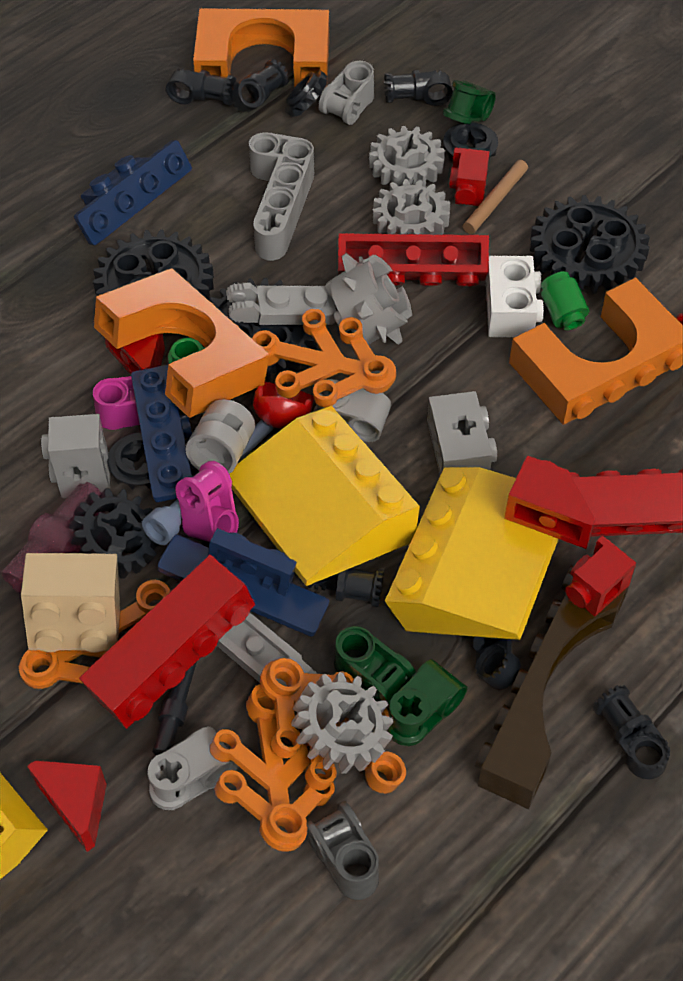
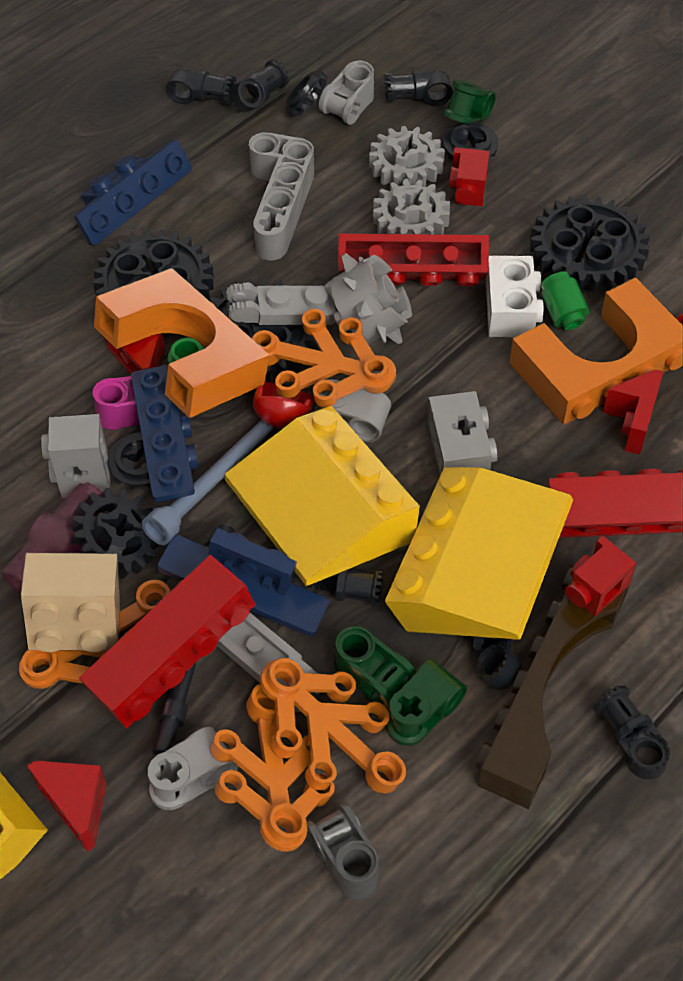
dark pink piece [176,461,239,543] -> none
light grey wheel [186,399,255,474] -> none
orange arch [193,9,329,88] -> none
light grey gear [291,672,393,774] -> none
medium nougat bar [463,160,528,234] -> none
red slope [505,455,595,549] -> none
none -> red slope [603,370,664,455]

